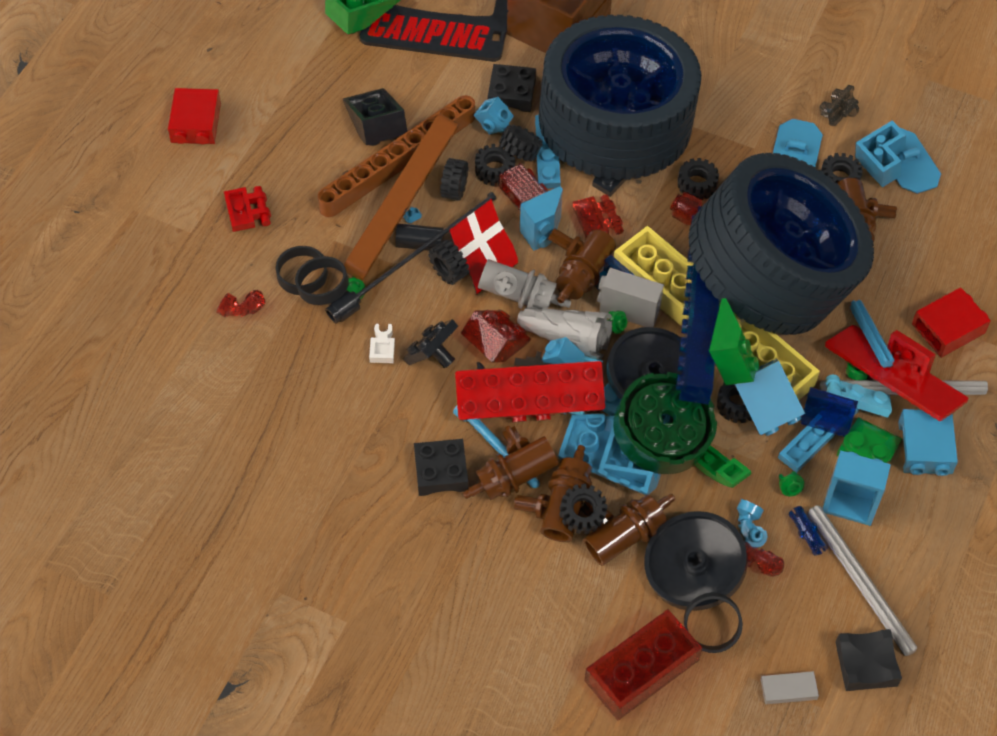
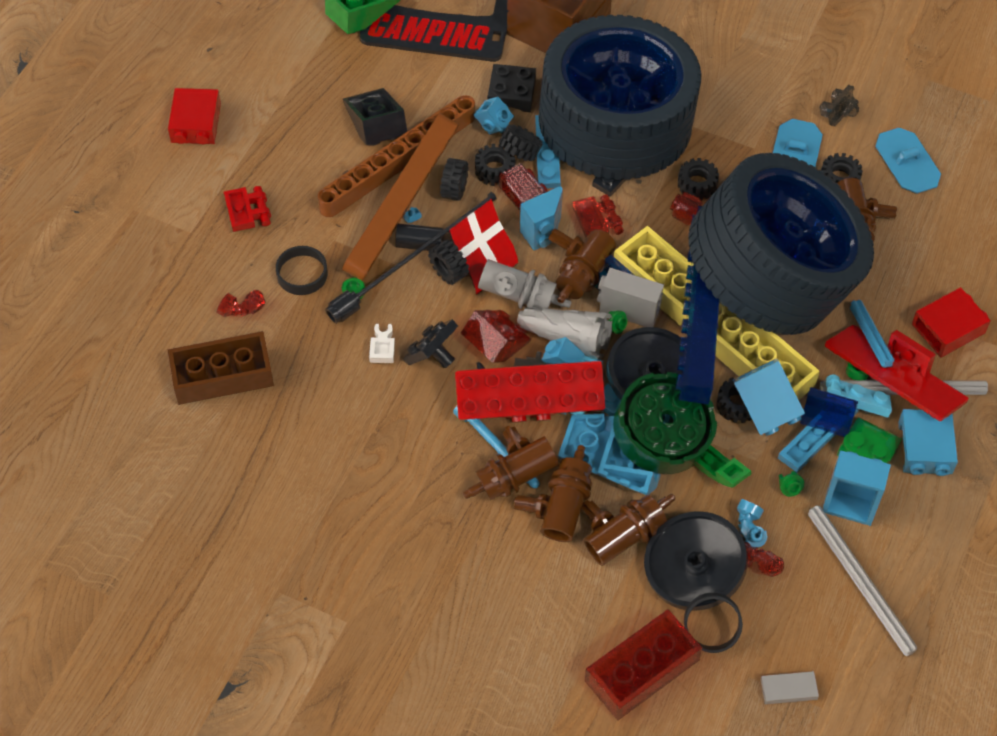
black tyre [295,256,349,305] -> none
black brick [414,439,468,496] -> none
black tyre [559,484,607,534] -> none
green slope [709,298,759,385] -> none
clear blue pin [788,506,828,556] -> none
black brick [835,629,902,691] -> none
dark azure brick [855,120,906,187] -> none
none -> reddish brown brick [167,331,274,405]

